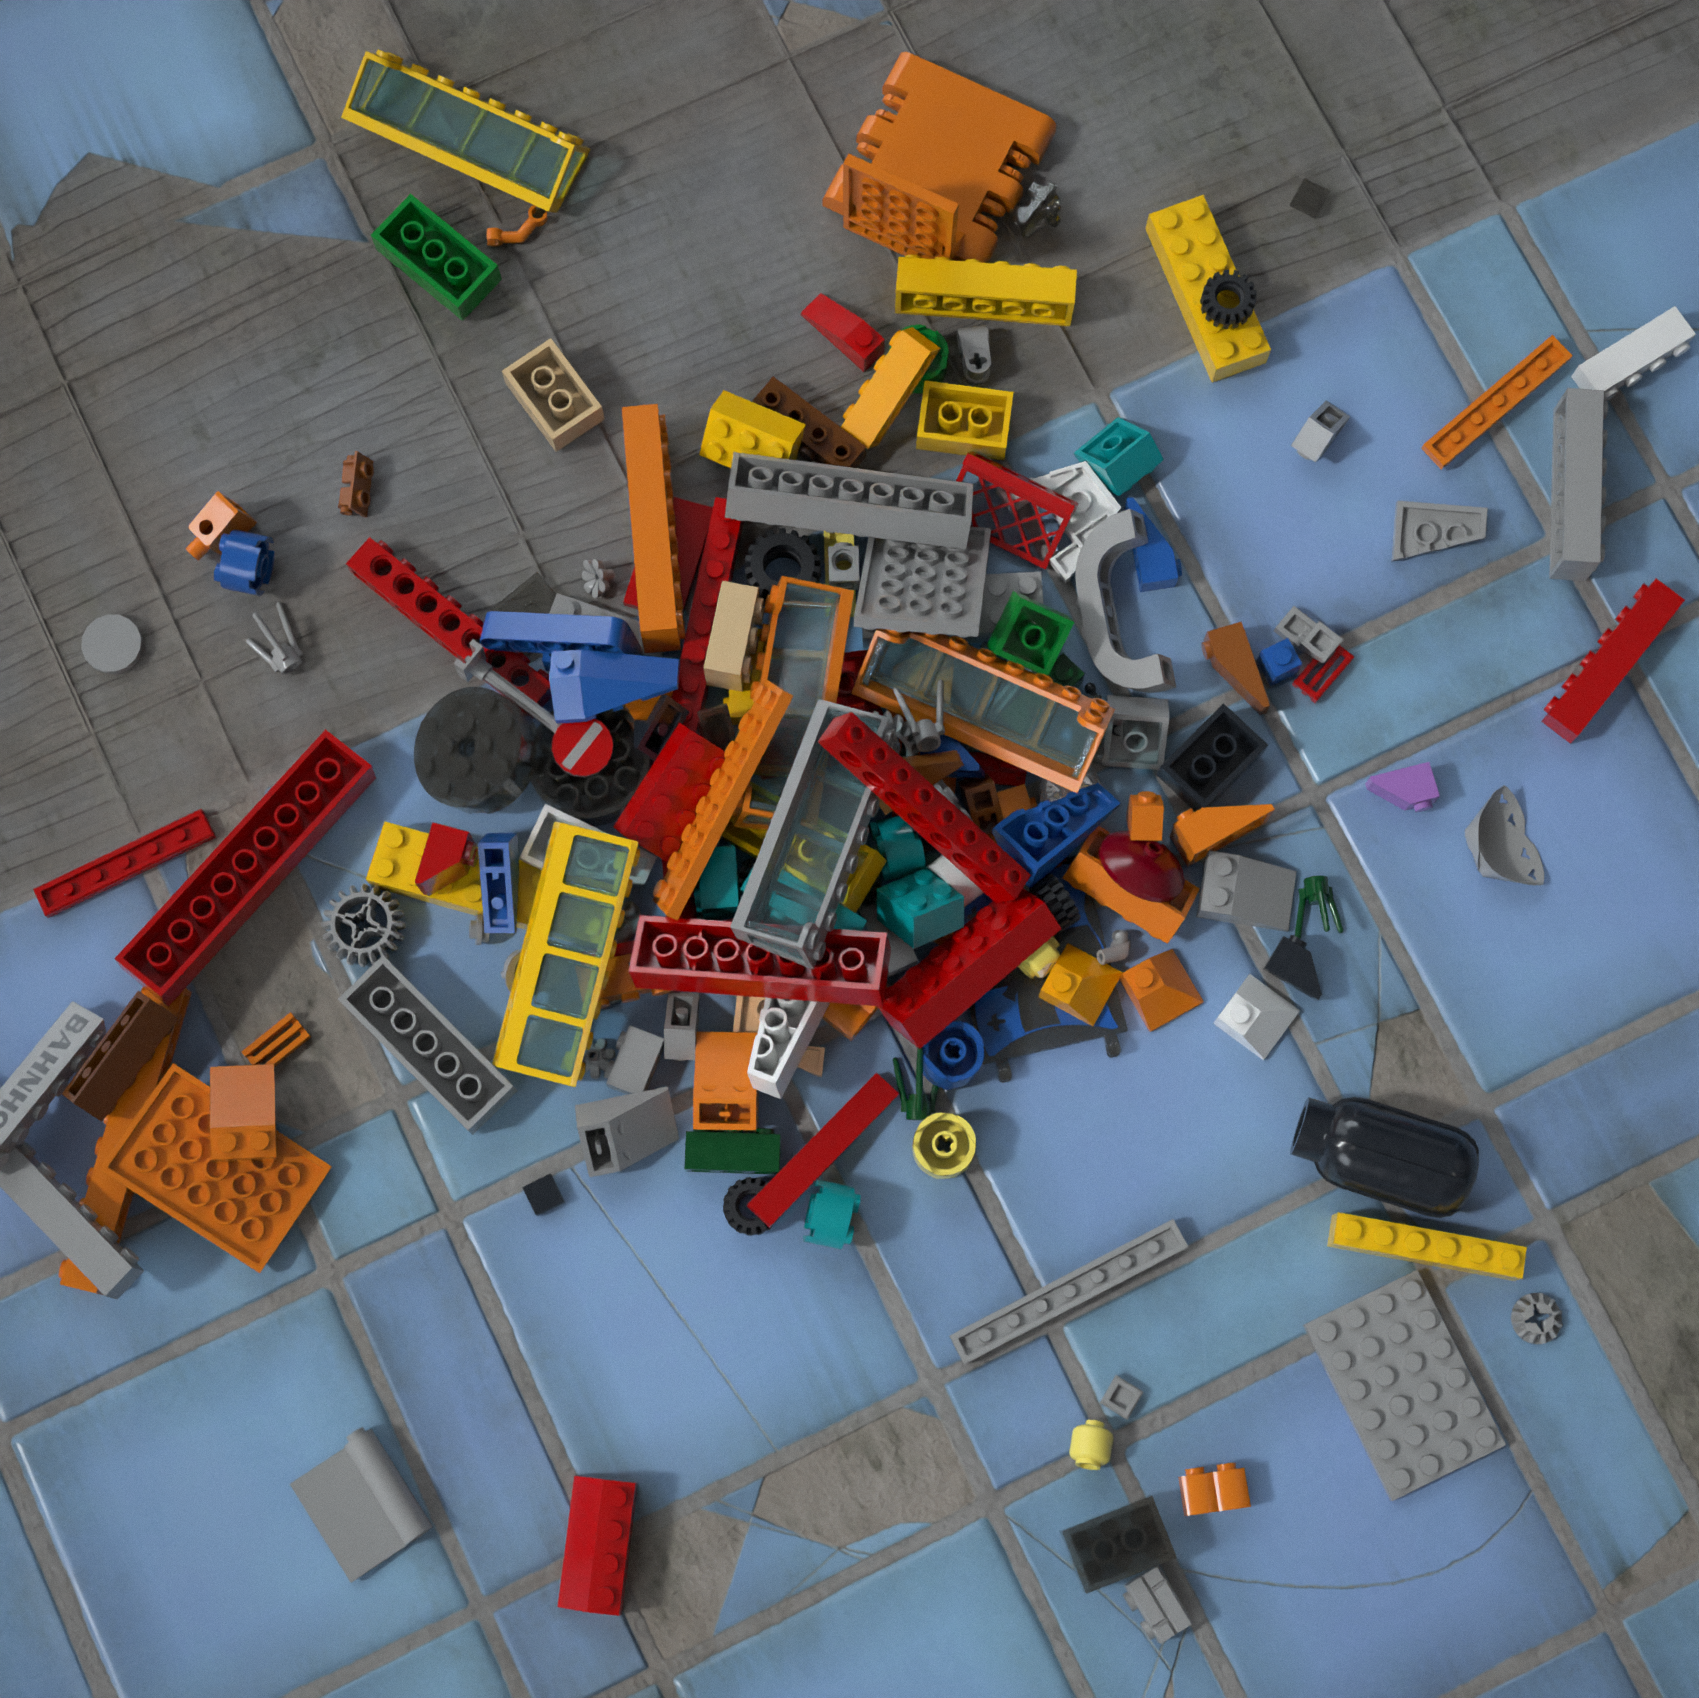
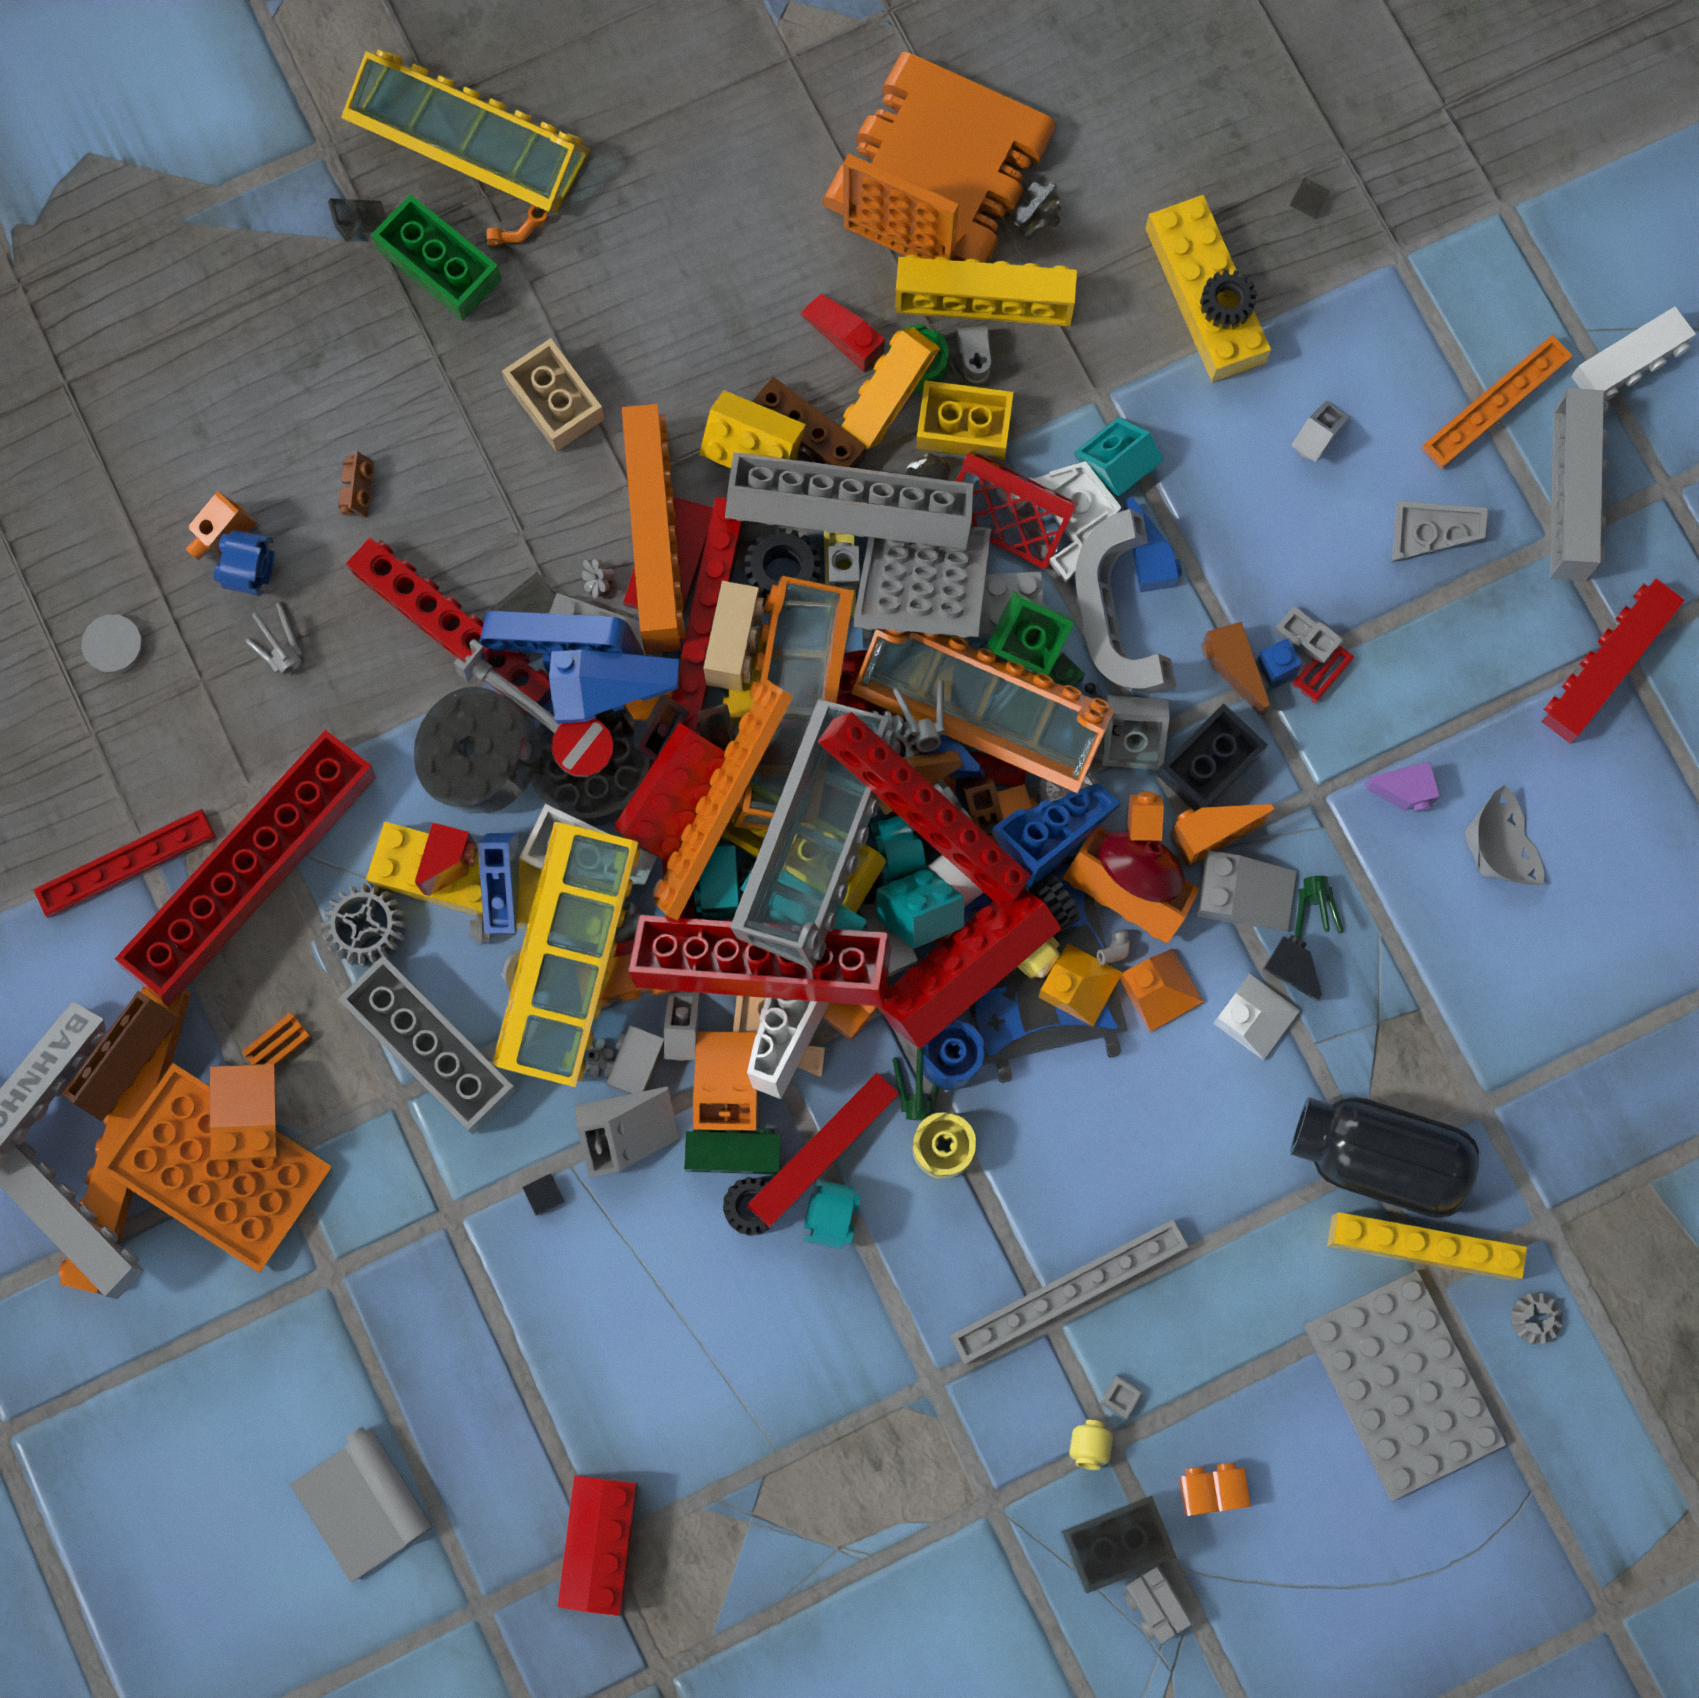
none -> clear smoke slope [328,198,386,242]
none -> clear smoke head [906,453,950,481]

